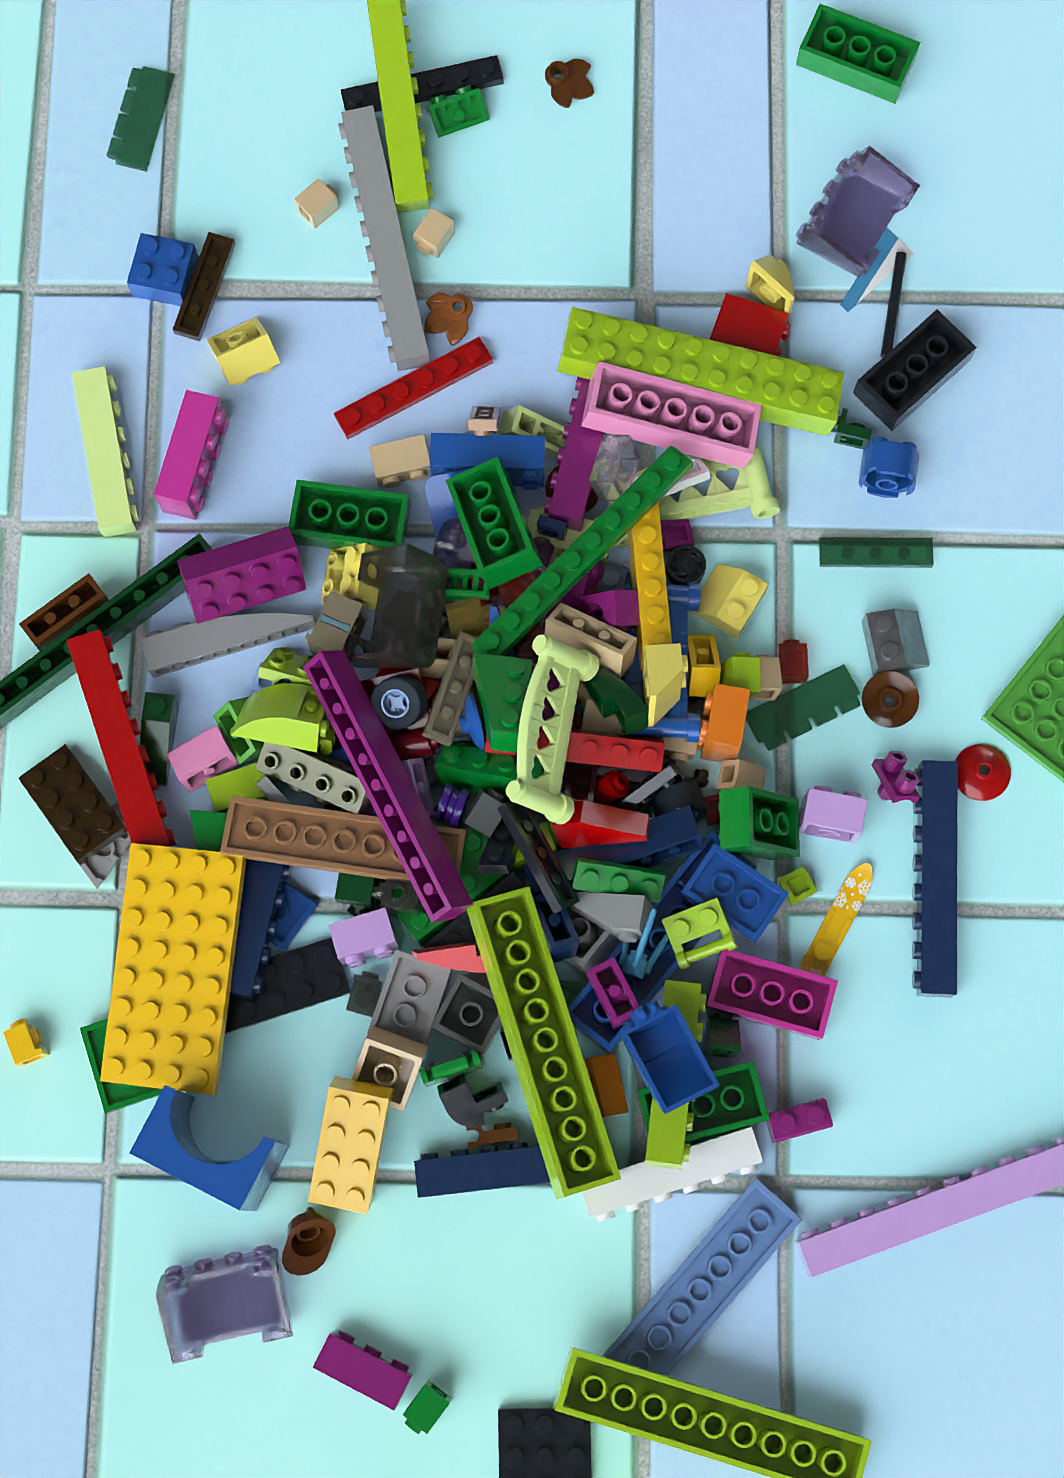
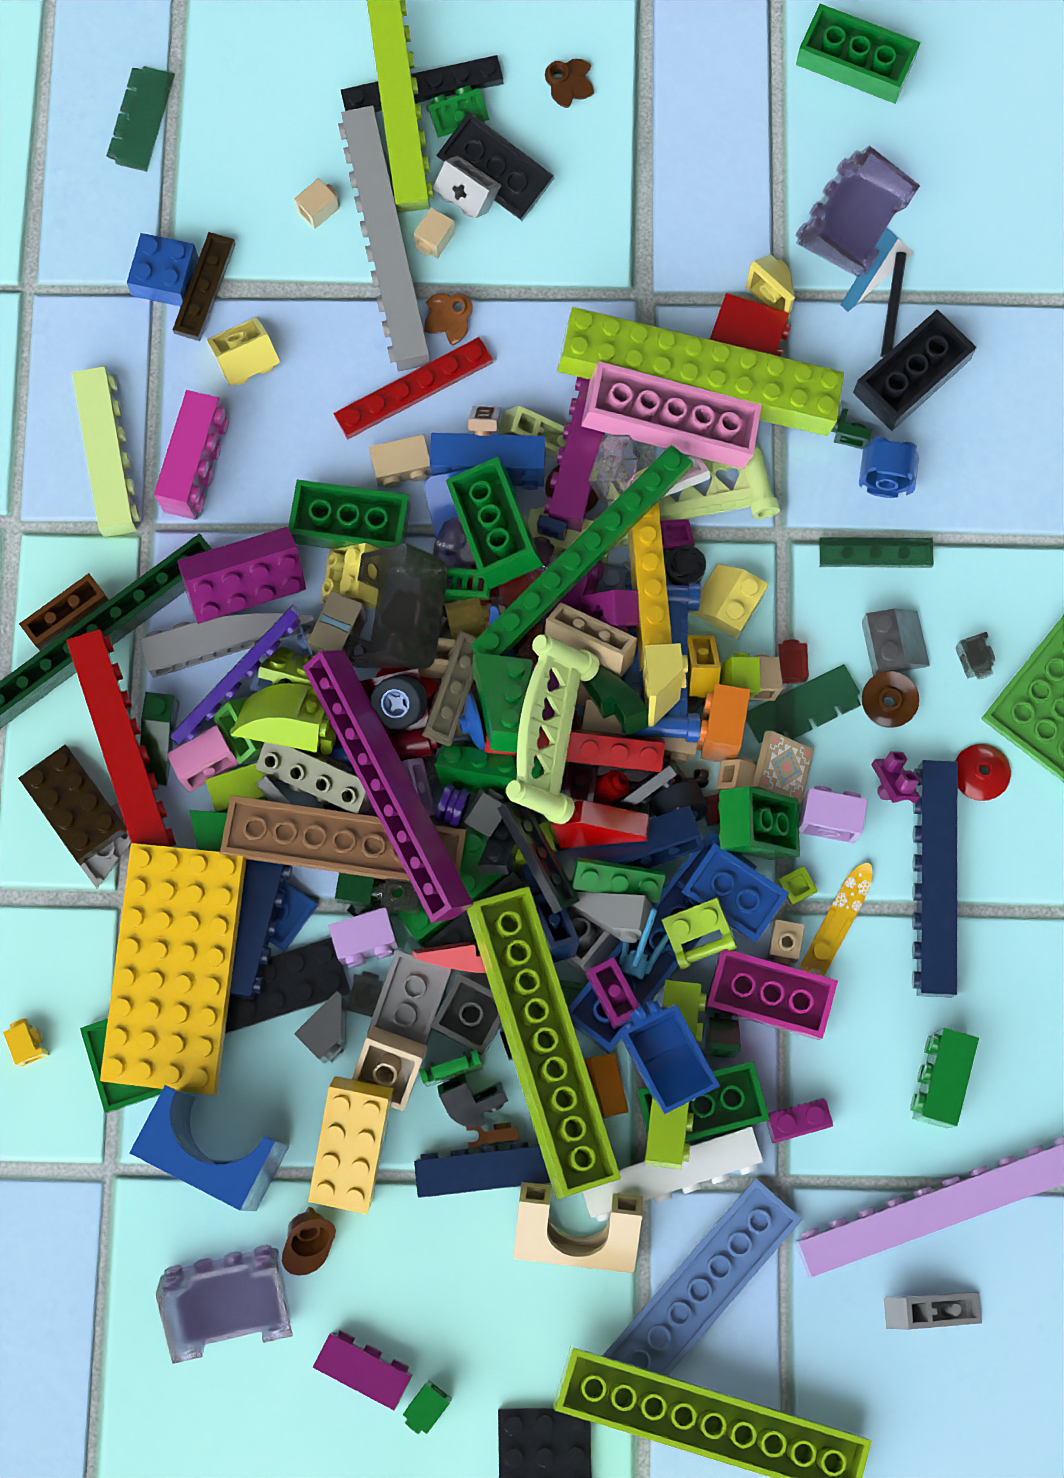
none -> dark purple plate [170,604,301,744]
none -> dark grey slope [294,991,347,1064]
none -> medium blue plant [296,626,313,656]
none -> brick [432,155,501,218]
none -> black tile [436,112,555,222]
none -> tan arch [513,1182,643,1273]
none -> tan tile [752,731,814,804]
none -> tan brick [767,920,805,966]
none -> light grey slope [884,1292,982,1330]
none -> green brick [910,1028,979,1129]
none -> clear smoke brick [955,632,995,680]

